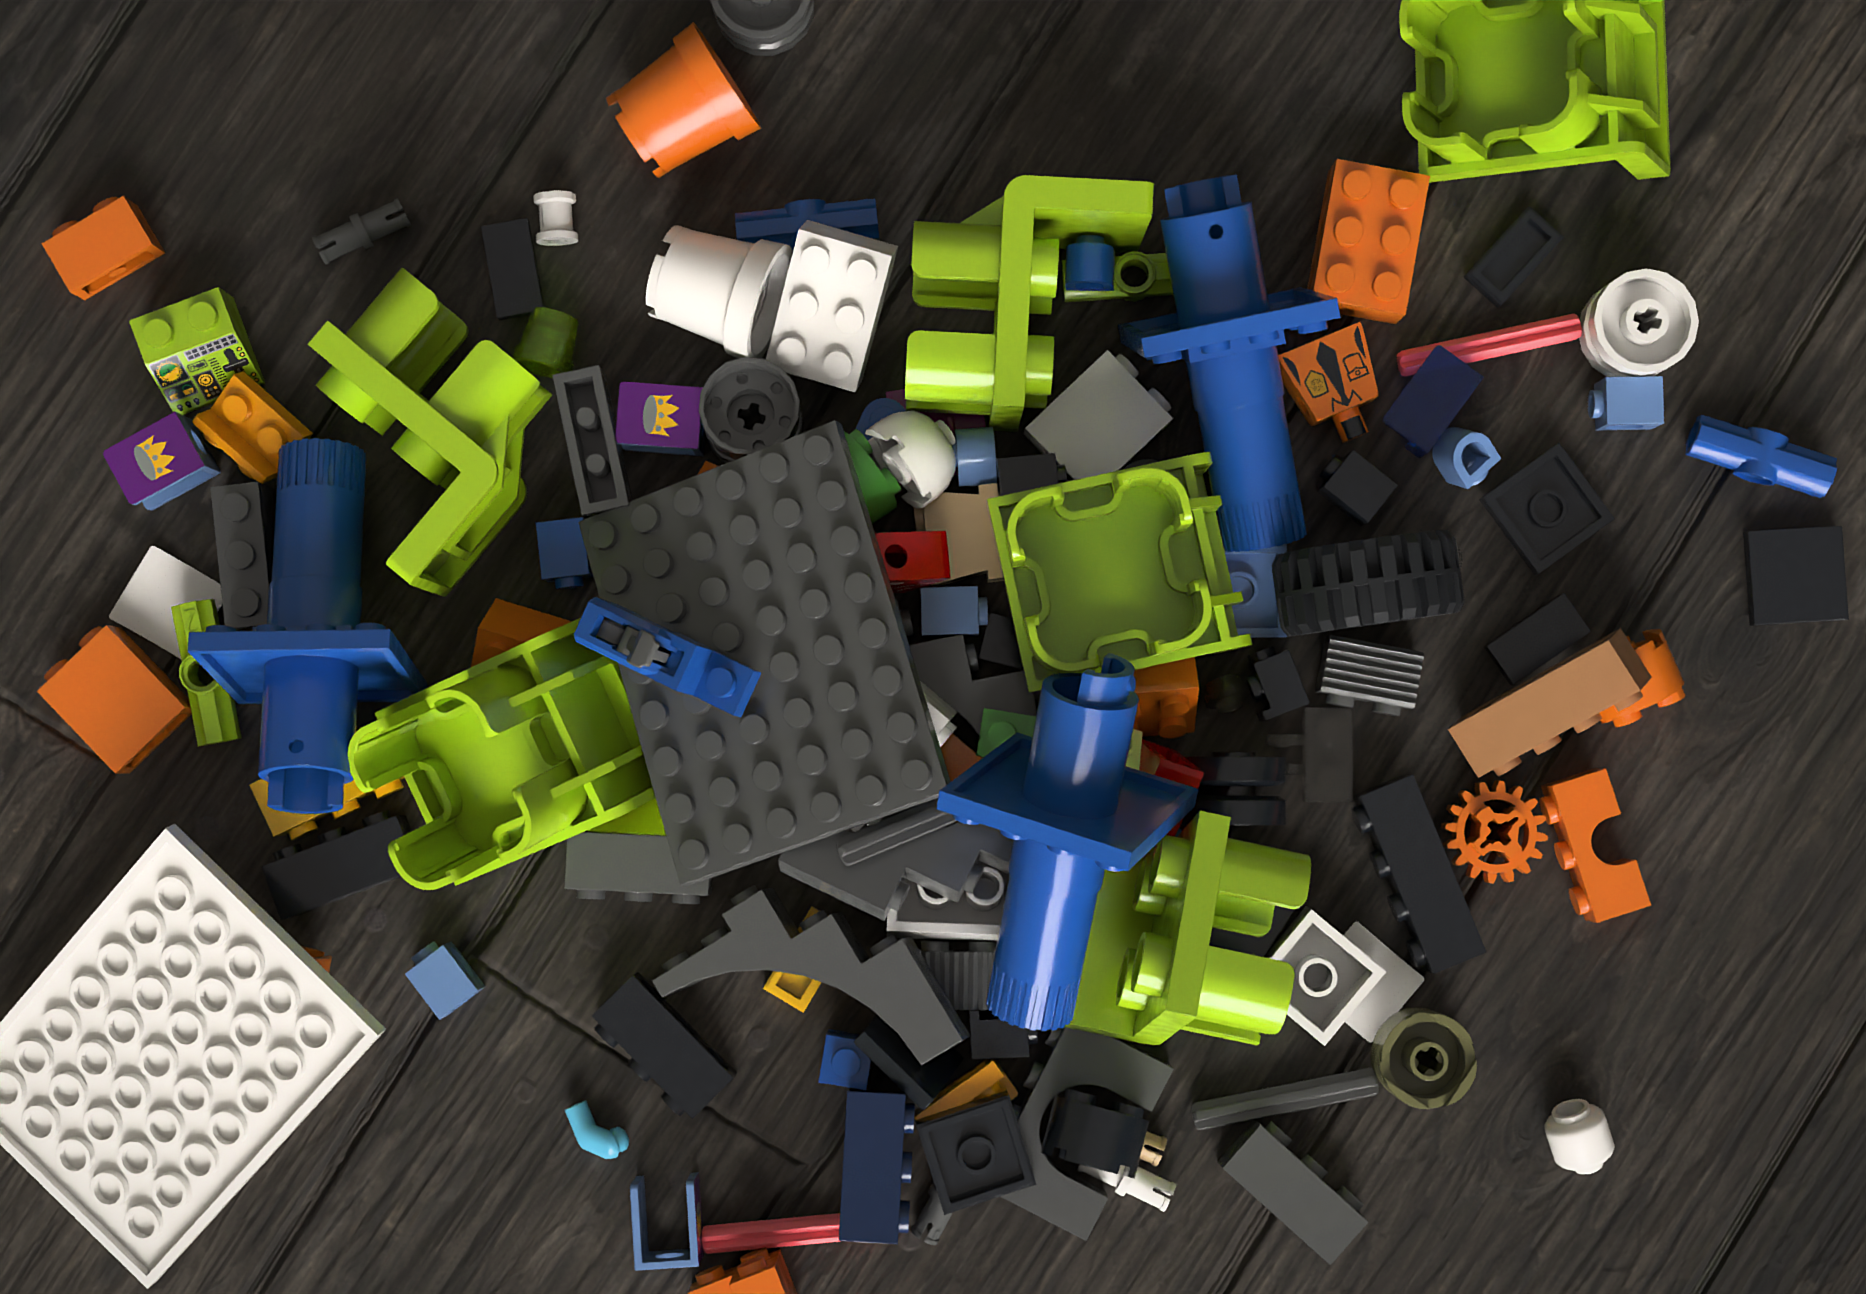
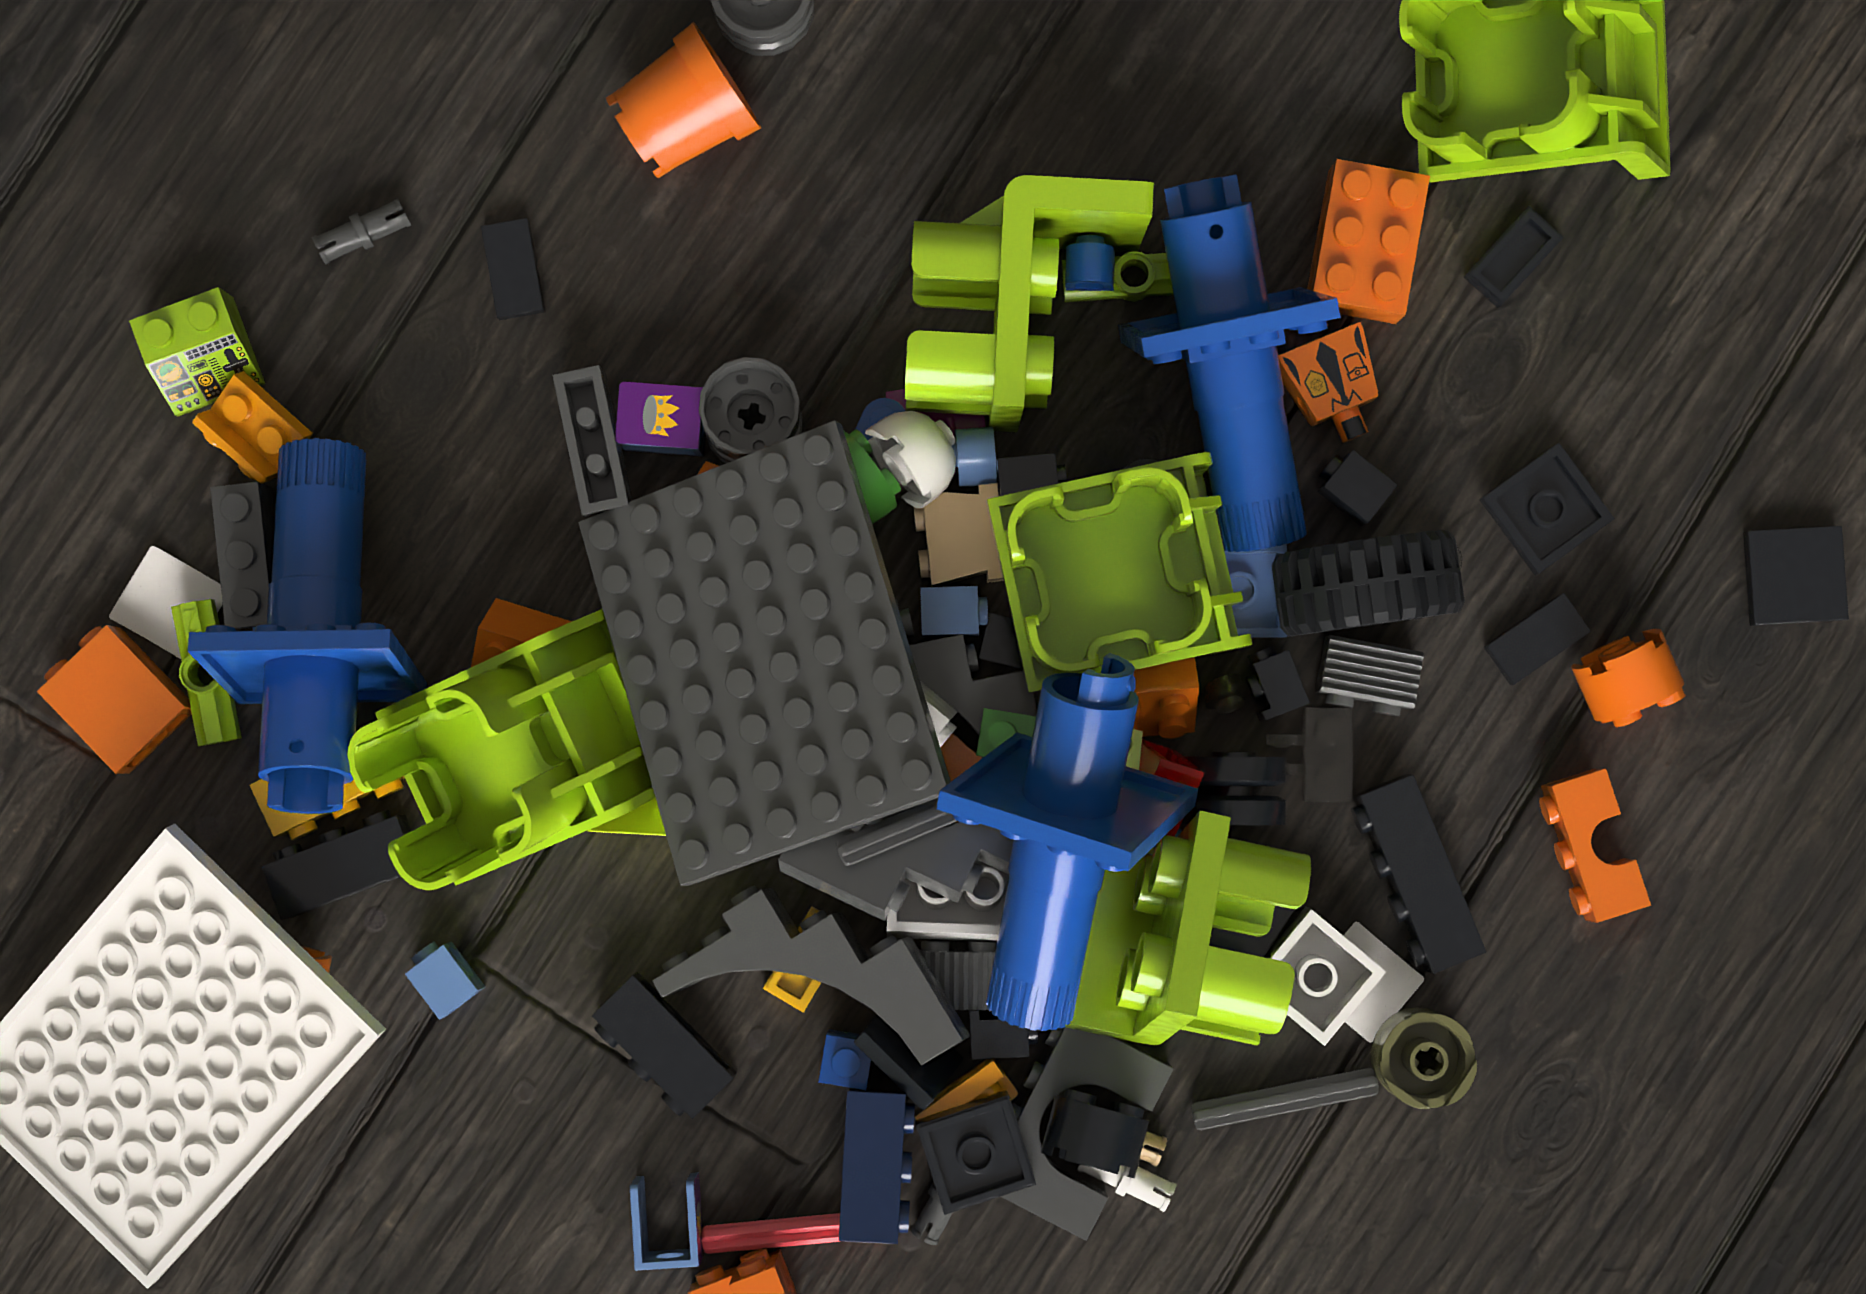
orange brick [41,195,165,300] -> none
piece [103,412,221,511] -> none
lime piece [308,267,552,597] -> none
clear neon green piece [512,307,579,379] -> none
white bush [533,190,578,246] -> none
blue brick [536,517,593,589] -> none
dark grey brick [564,831,713,904] -> none
medium azure arm [564,1100,629,1159] -> none
blue plate [574,597,761,717] -> none
white piece [646,225,793,359] -> none
blue piece [735,199,880,252] -> none
white brick [766,220,898,392] -> none
red torso [875,531,951,593] -> none
white panel [1023,350,1173,481] -> none
dark grey brick [1217,1119,1368,1265] -> none
clear blue panel [1382,345,1484,459] -> none
coral axle [1397,314,1582,377] -> none
medium blue plate [1432,427,1501,489] -> none
orange gear [1441,780,1548,884] -> none
medium nougat brick [1448,628,1652,778] -> none
white head [1544,1099,1615,1174] -> none
white wheel [1579,268,1699,377] -> none
medium blue brick [1588,376,1664,430] -> none
blue piece [1685,415,1837,498] -> none

